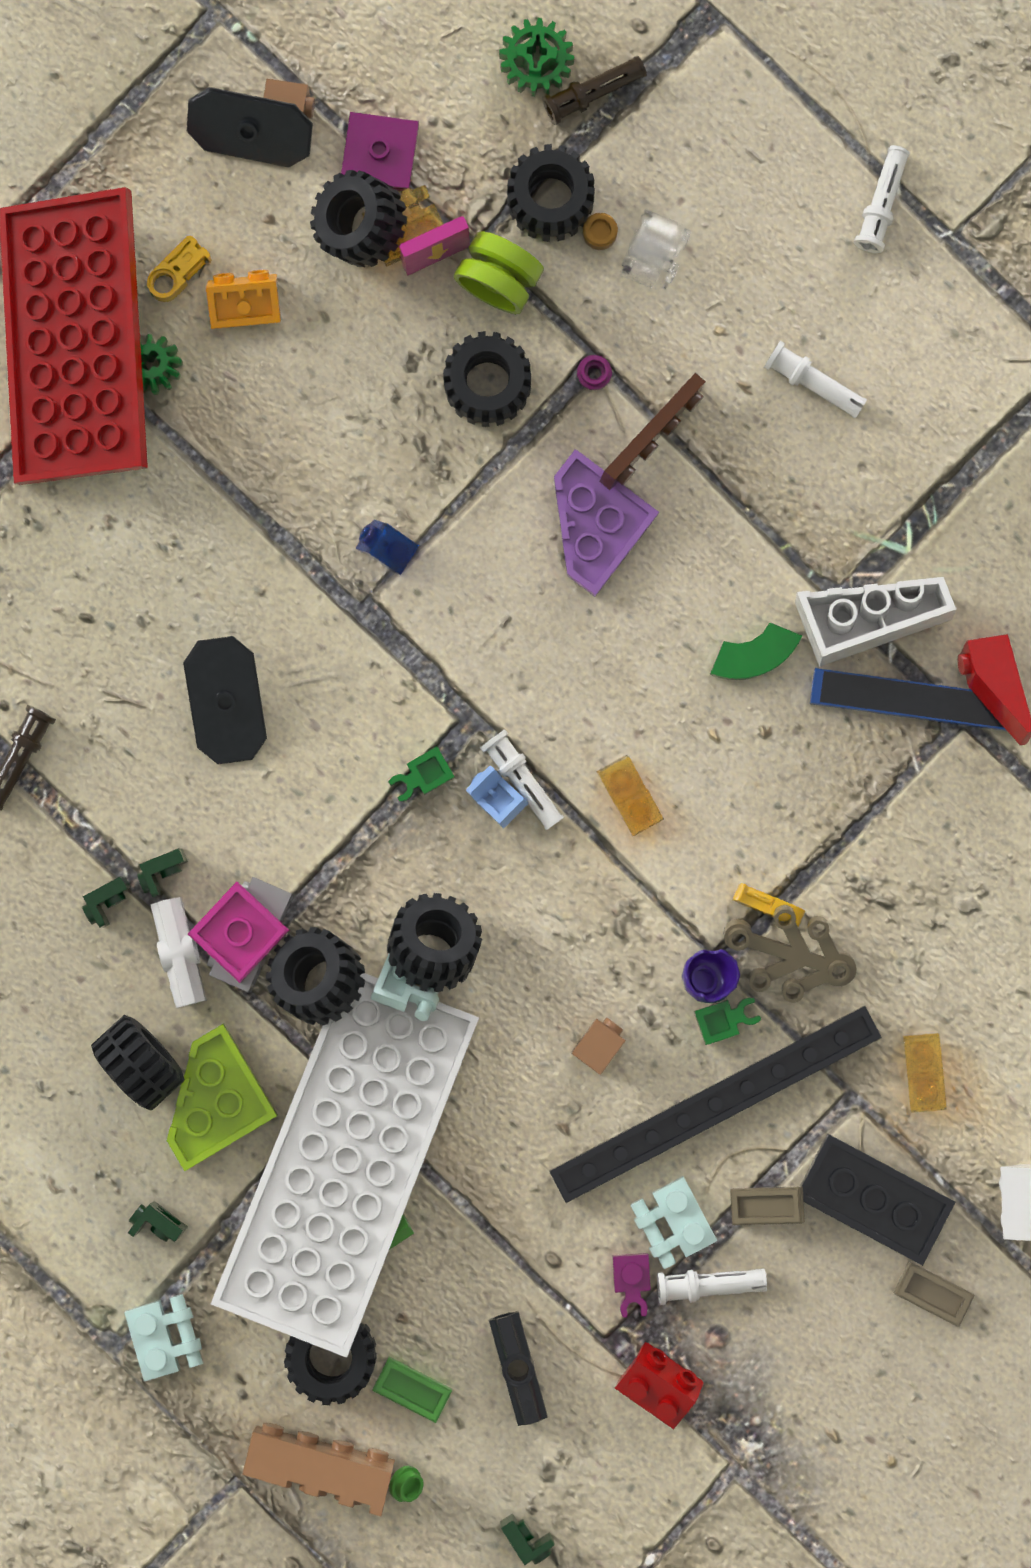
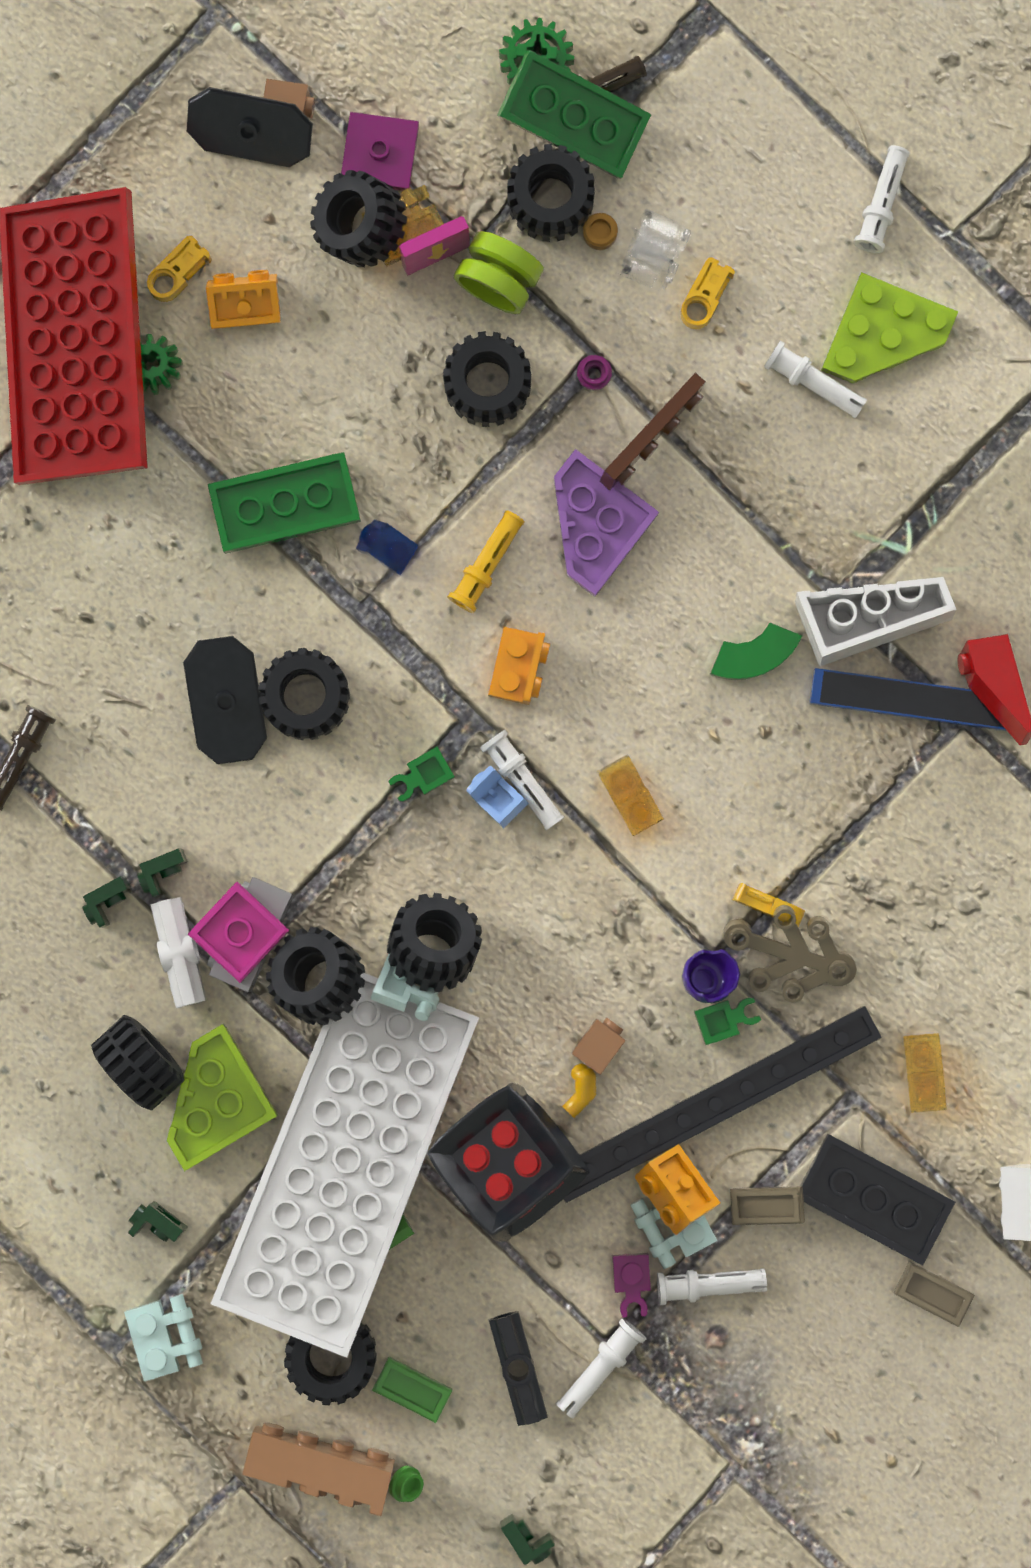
red bracket [615,1342,704,1430] -> none
none -> green plate [208,452,361,554]
none -> black tyre [259,648,350,740]
none -> black piece [427,1083,590,1242]
none -> yellow pin [447,510,525,613]
none -> light orange bracket [488,627,550,705]
none -> green plate [497,50,651,179]
none -> white pin [556,1318,646,1419]
none -> yellow arm [562,1063,596,1118]
none -> light orange bracket [635,1144,720,1235]
none -> yellow piece [680,257,735,329]
none -> lime plate [821,272,958,383]

